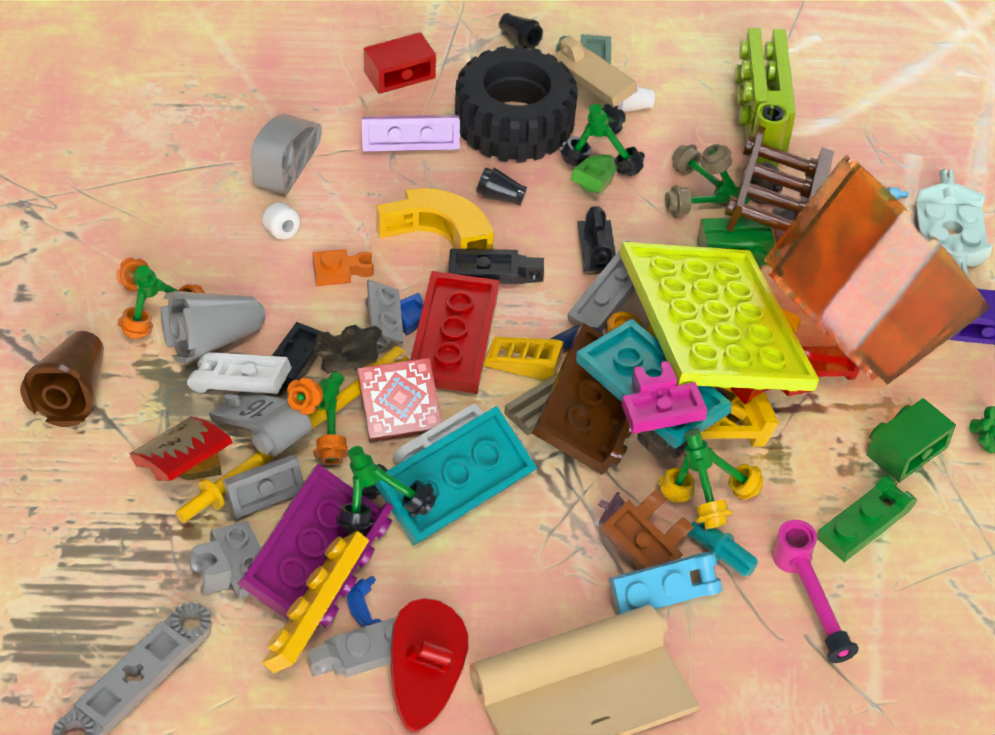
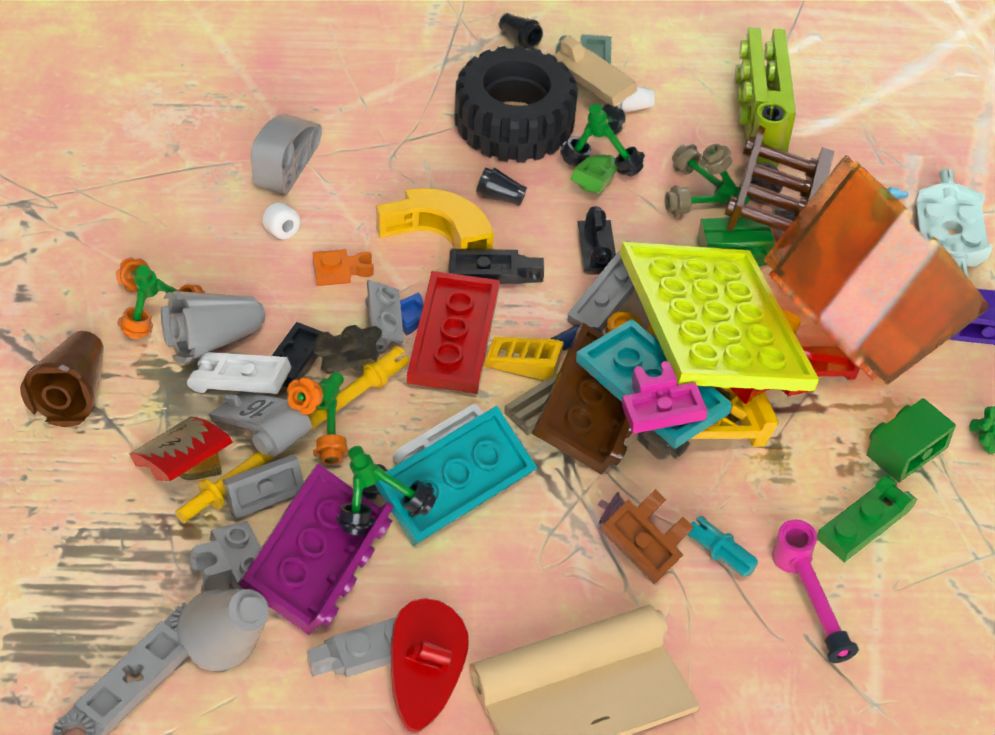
yellow plate [262,531,369,673] -> none
blue piece [347,576,382,627] -> none
tile [357,358,442,442] -> none
lavender hinge [362,115,460,151] -> none
red brick [364,32,436,94] -> none
medium azure plate [609,551,723,615] -> none
plant [659,429,764,529] -> none
none -> light grey cone [177,590,269,672]

